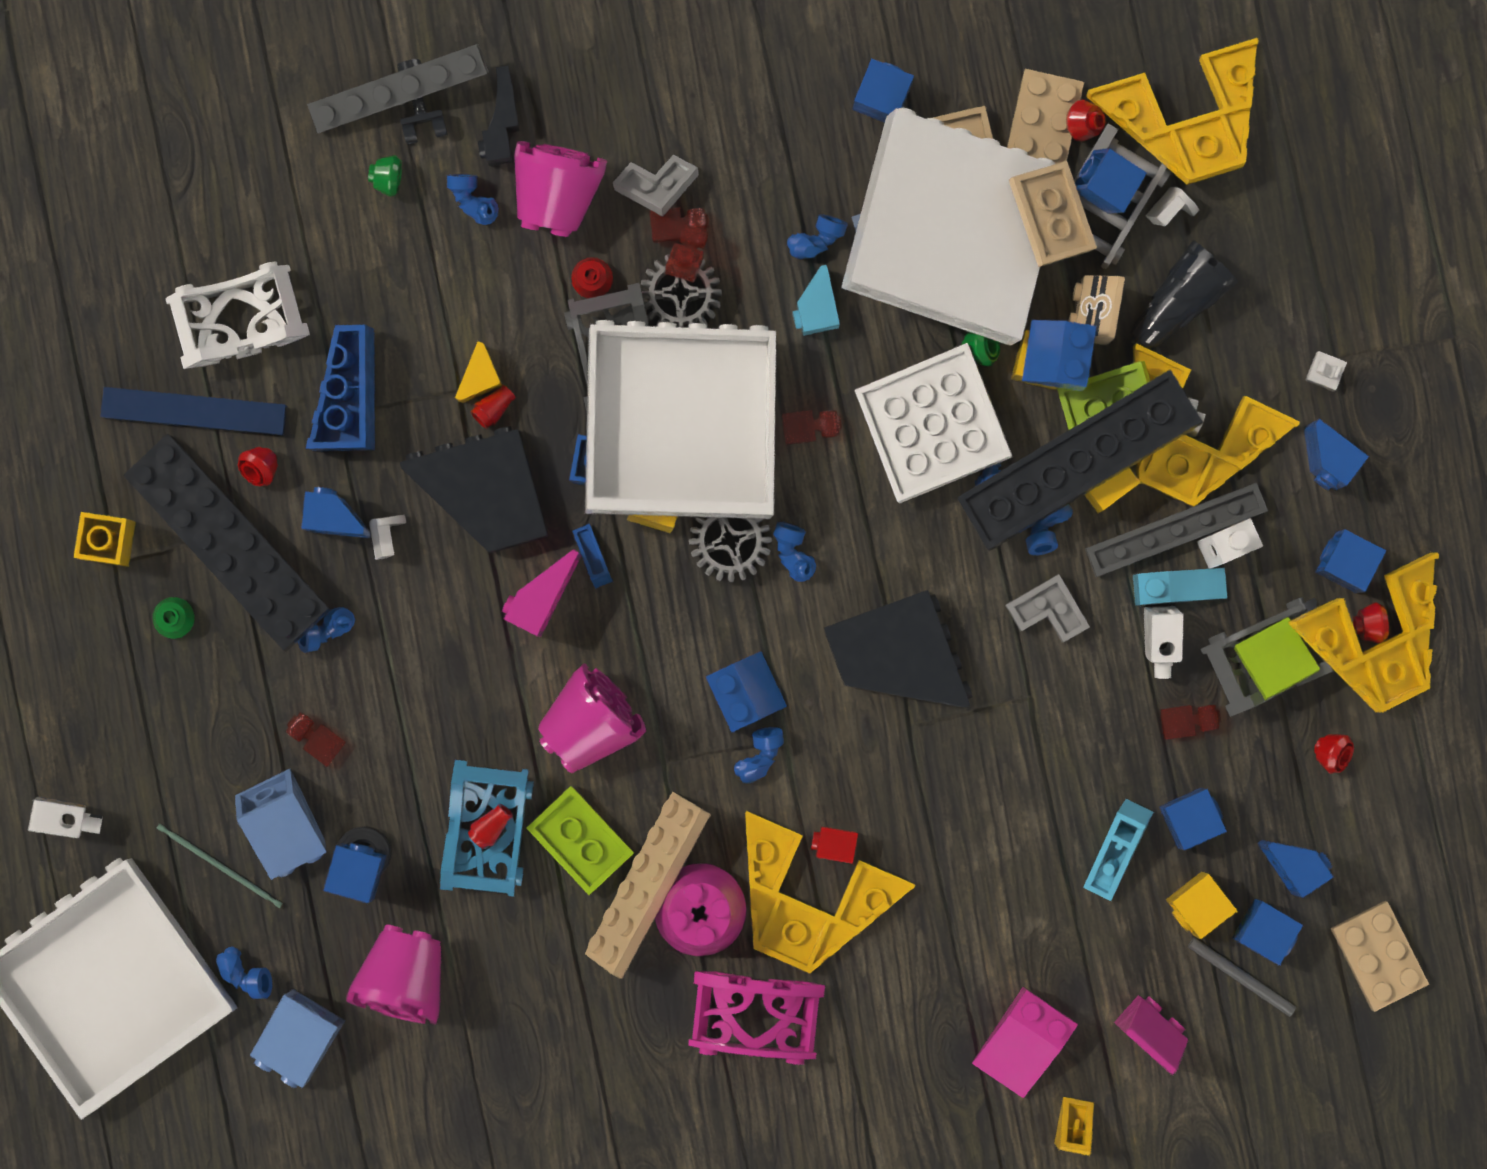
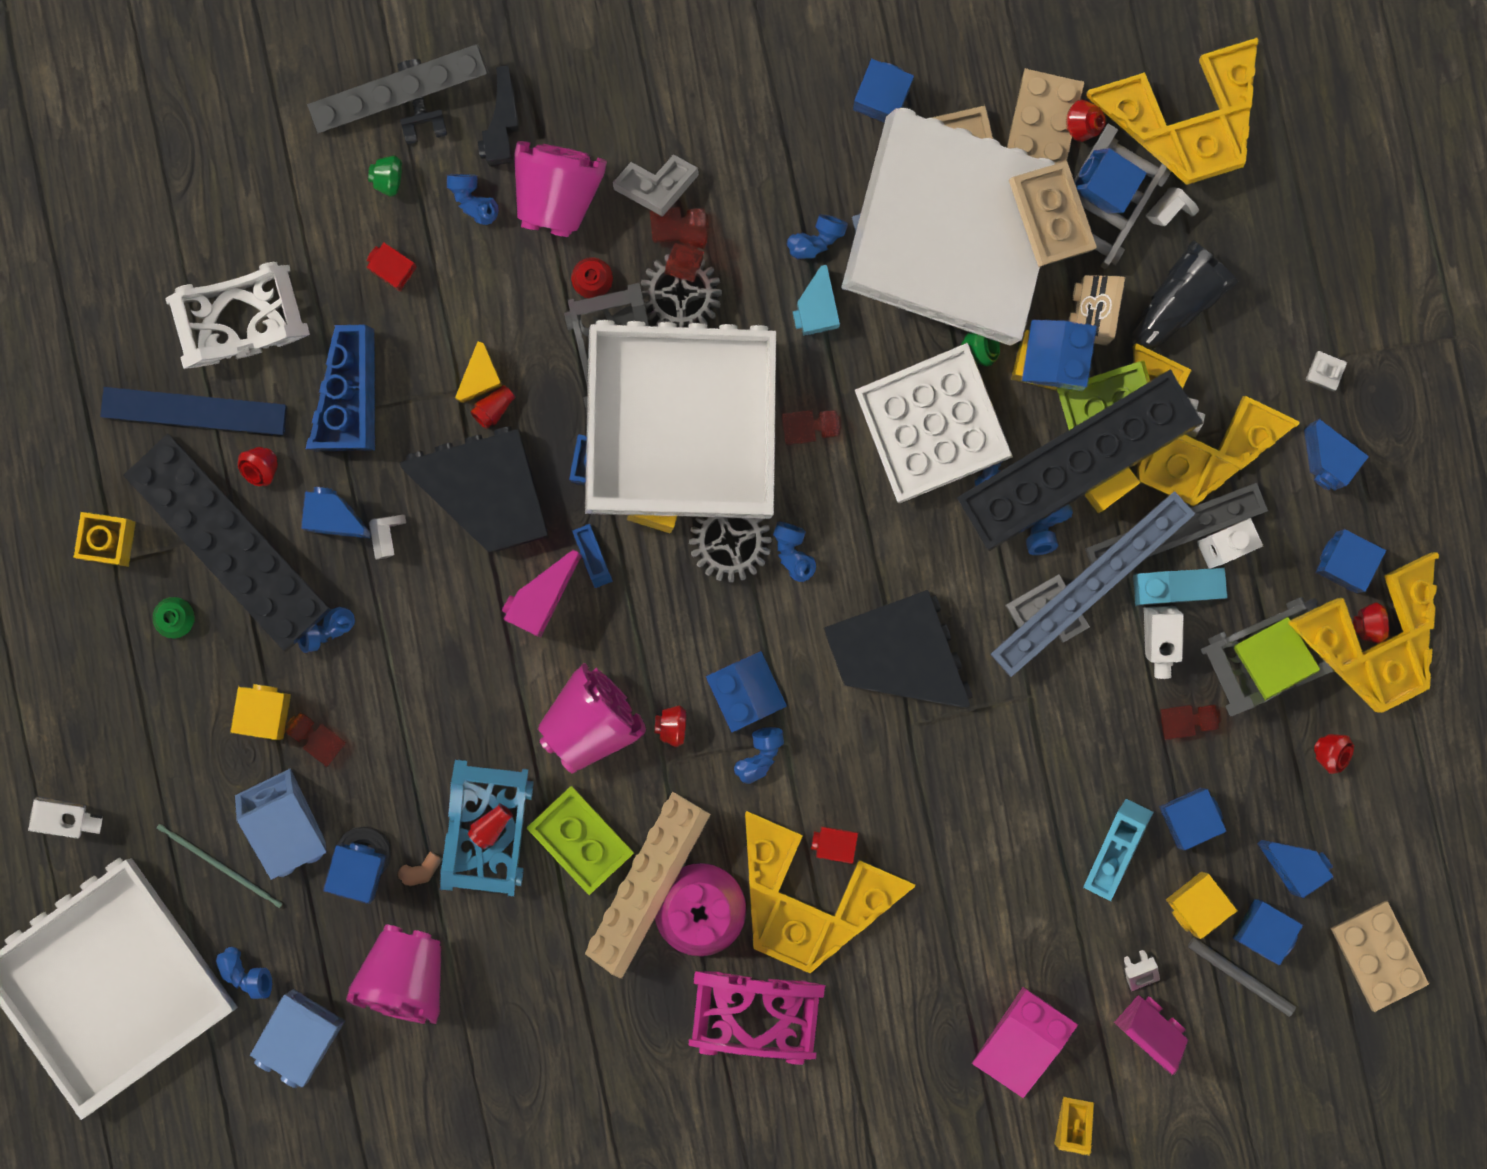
none -> yellow head [231,684,291,740]
none -> red brick [367,242,417,292]
none -> nougat arm [398,851,443,886]
none -> red cone [654,705,687,747]
none -> sand blue plate [990,491,1195,677]
none -> white tile [1124,950,1160,991]

